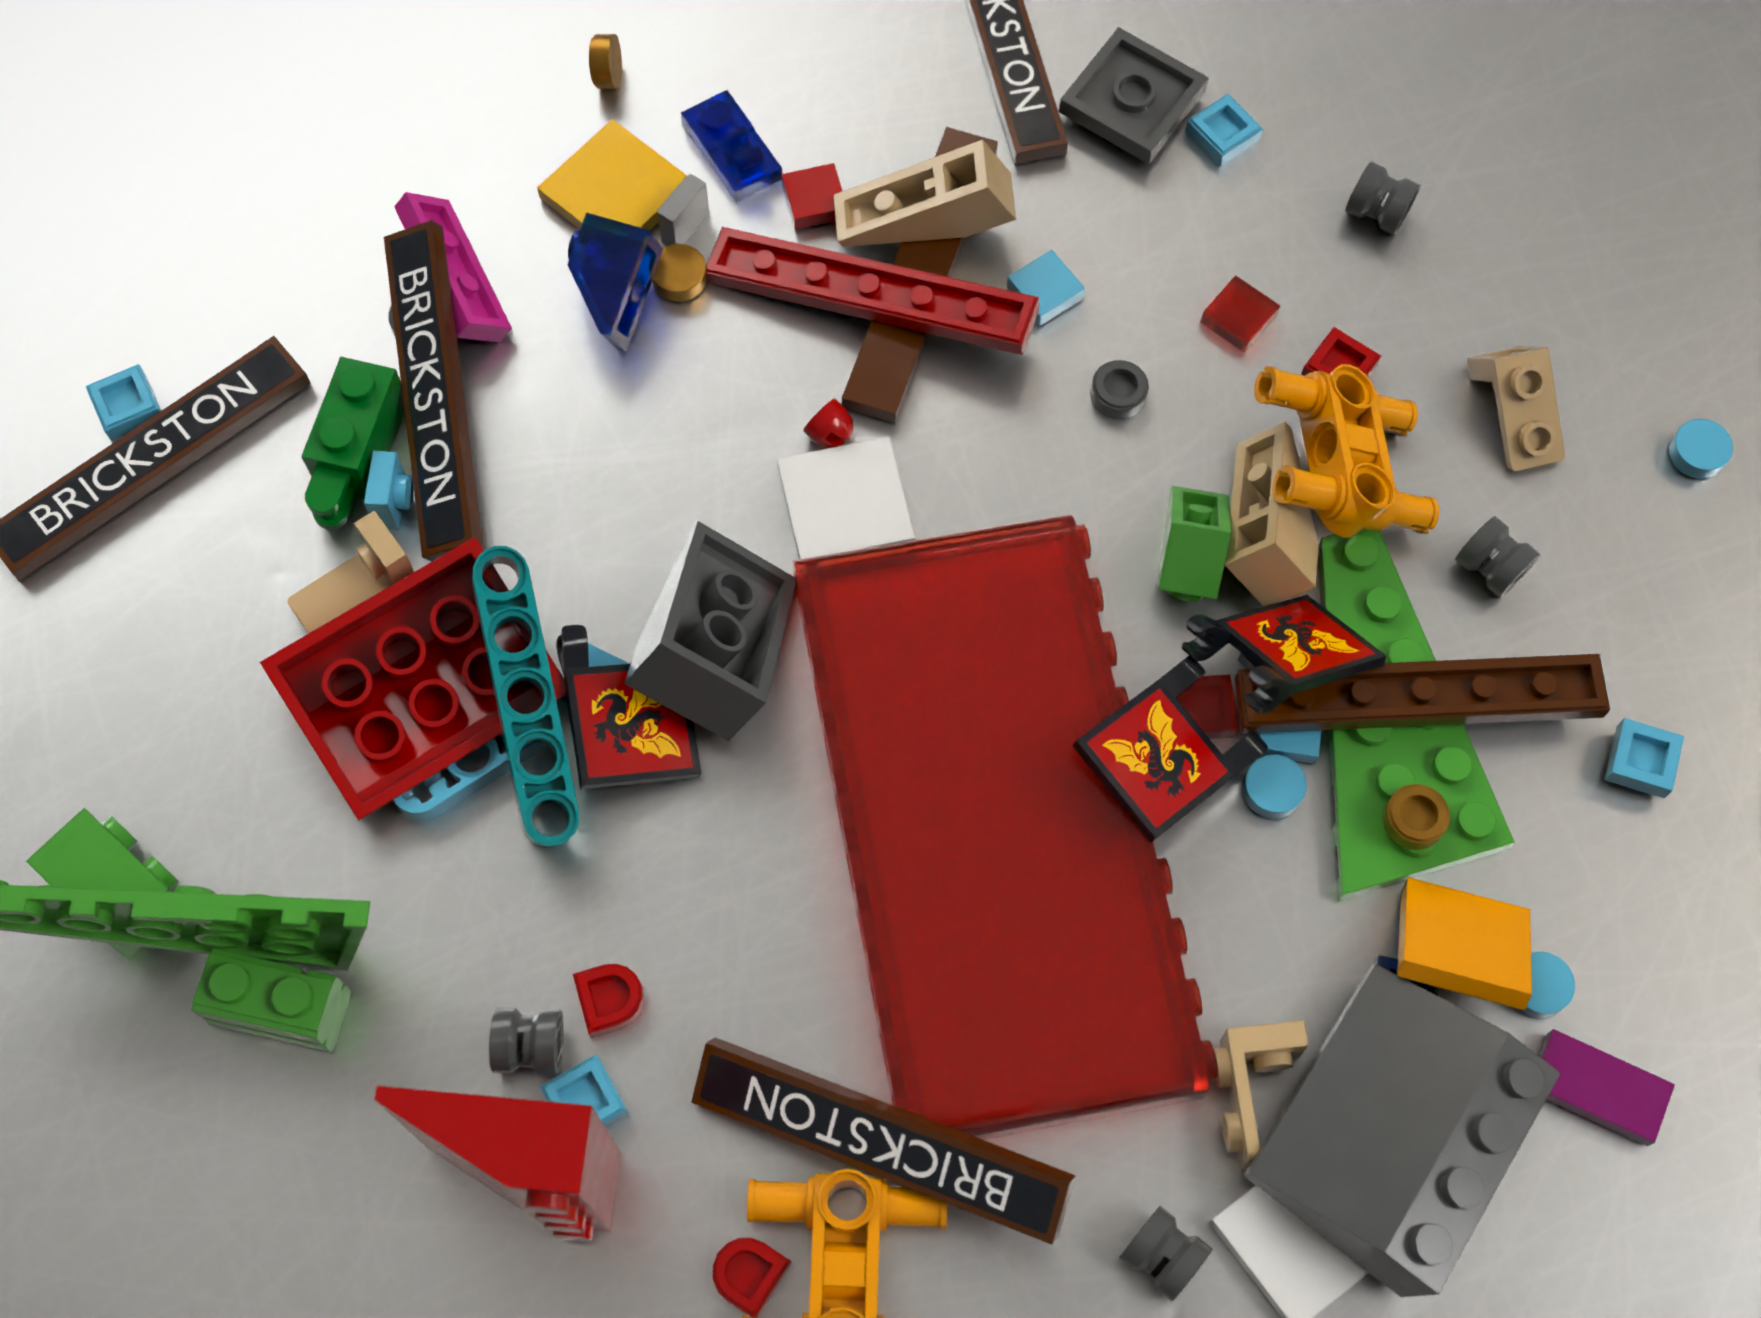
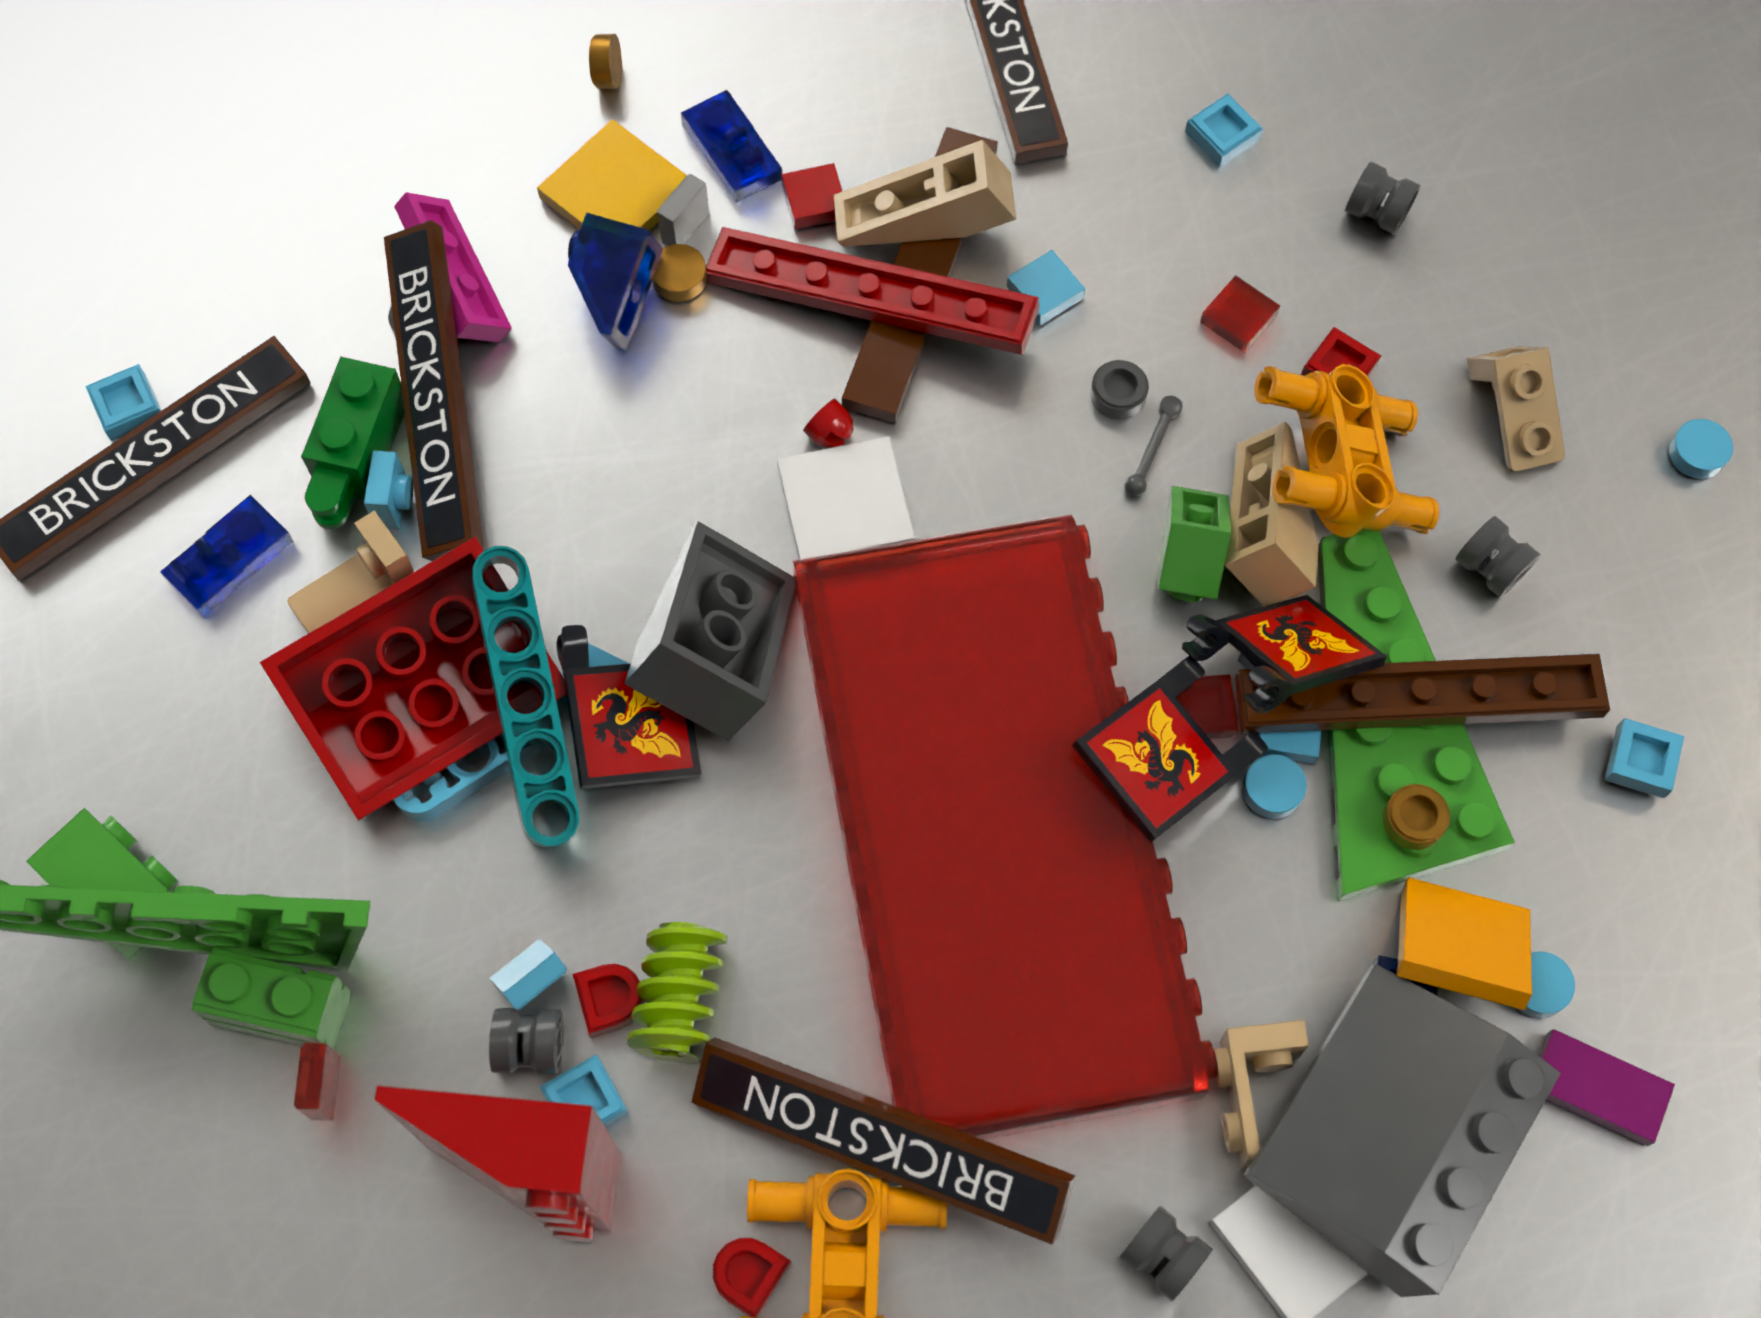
dark grey plate [1059,27,1209,164] -> none
none -> clear blue plate [160,495,294,618]
none -> clear red tile [294,1043,341,1121]
none -> medium azure tile [489,938,567,1010]
none -> lime piece [627,922,728,1063]
none -> dark grey hinge [1124,396,1183,497]

